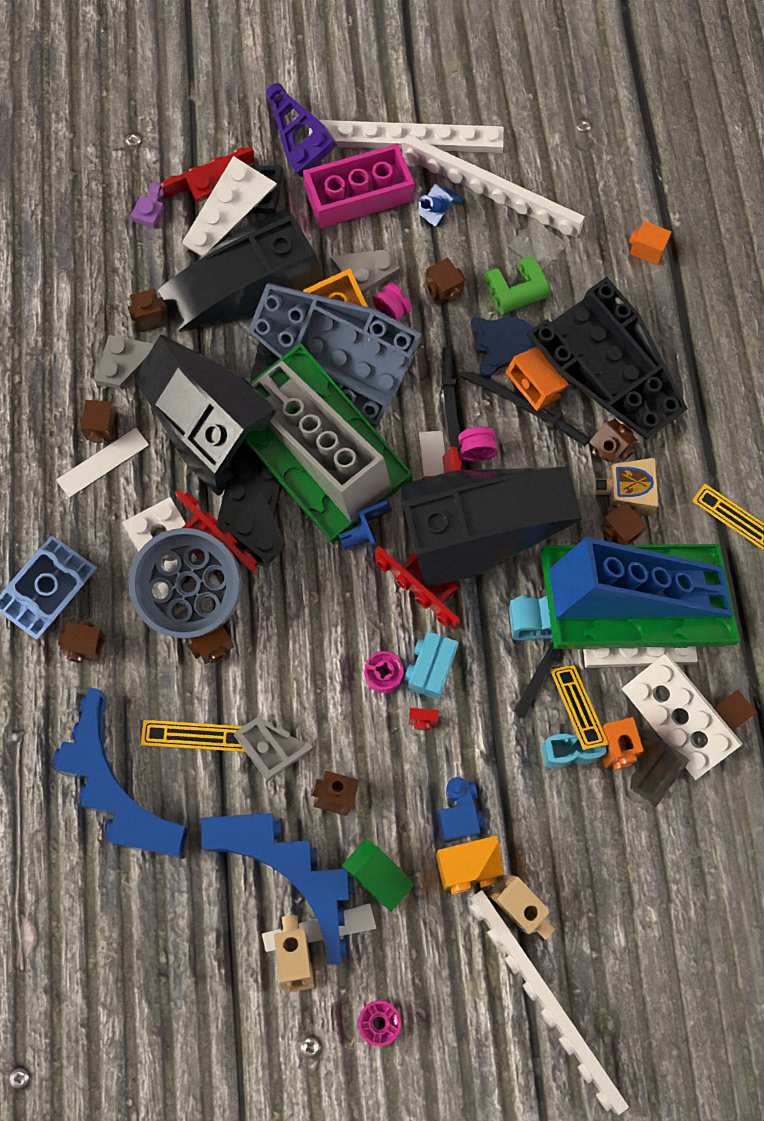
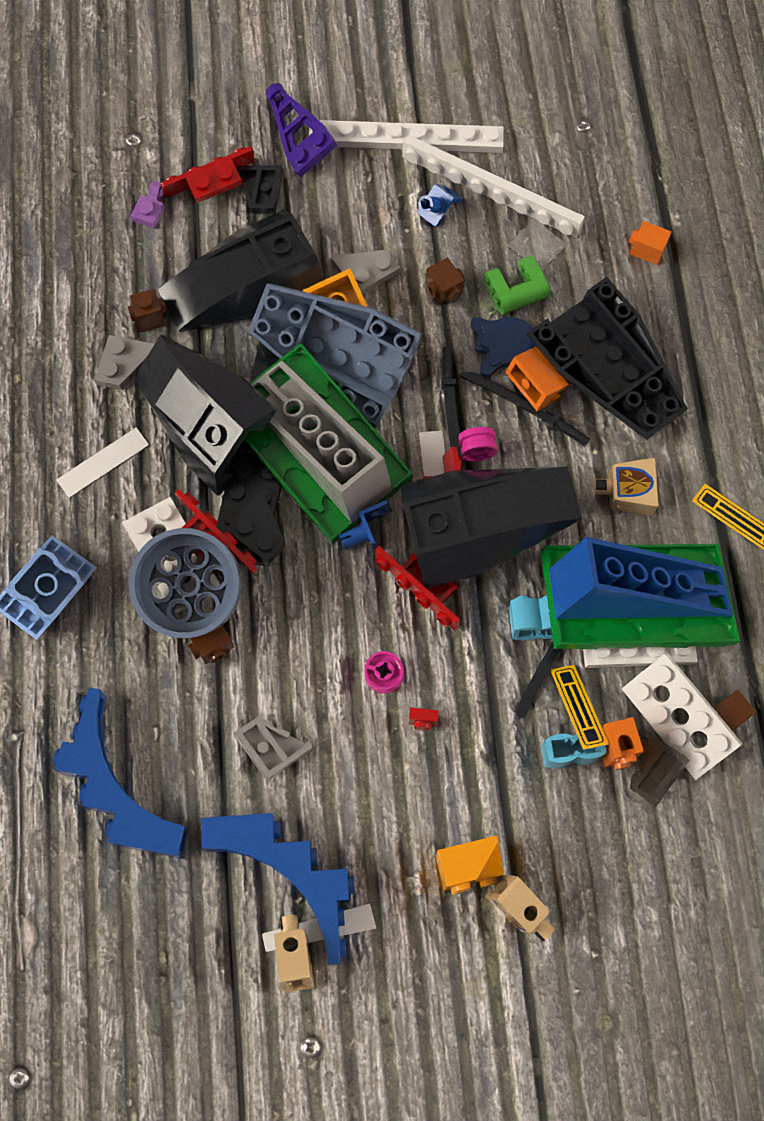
reddish brown brick [58,621,106,663] -> none
reddish brown brick [81,400,117,443] -> none
sticker [140,720,245,752] -> none
white wing [182,156,277,257] -> none
dark pink brick [303,144,414,229] -> none
reddish brown brick [311,771,359,816] -> none
green panel [342,839,415,912] -> none
dark pink wheel [358,1000,401,1046] -> none
dark pink wheel [372,283,412,321] -> none
medium azure brick [404,632,459,700] -> none
blue brick [438,777,484,843] -> none
white plate [470,890,629,1115] -> none
reddish brown brick [589,419,638,464] -> none
reddish brown brick [600,502,647,545] -> none

